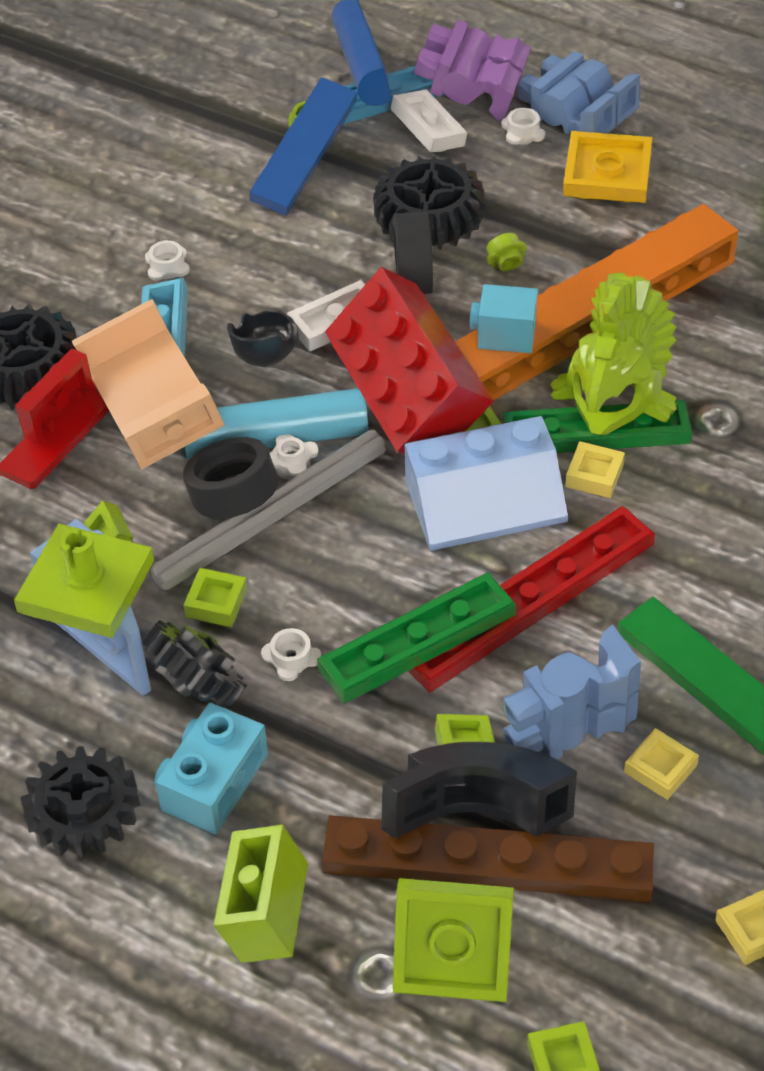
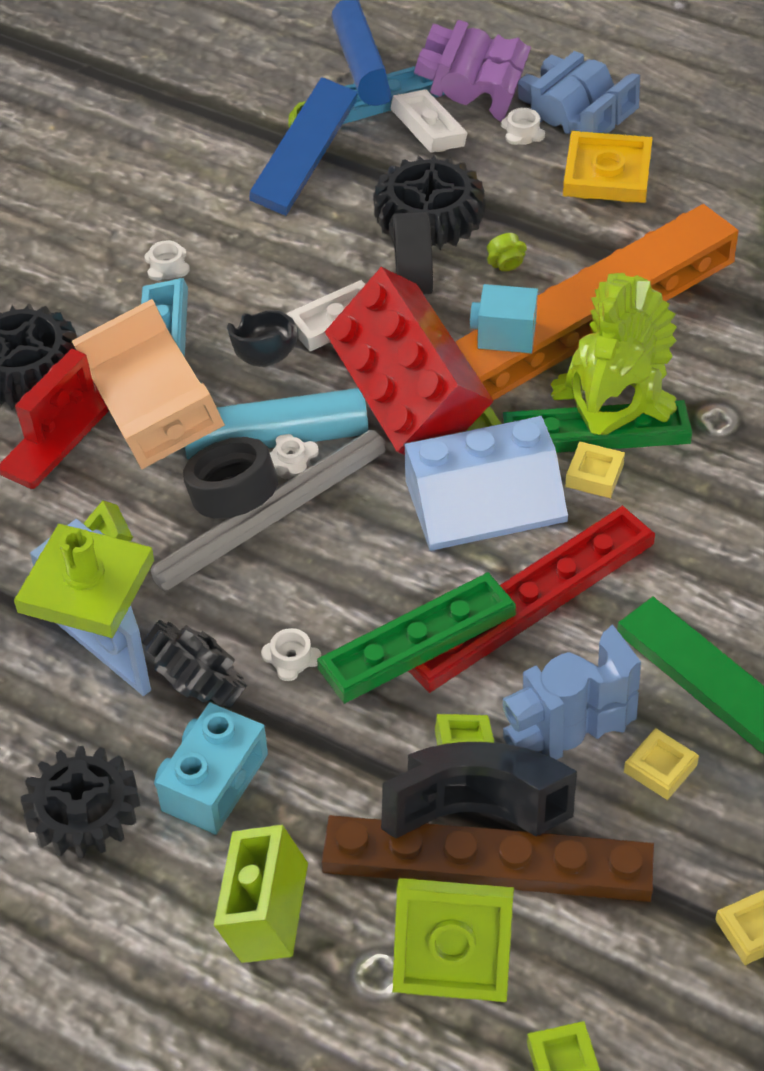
lime plate [183,568,247,627] -> none

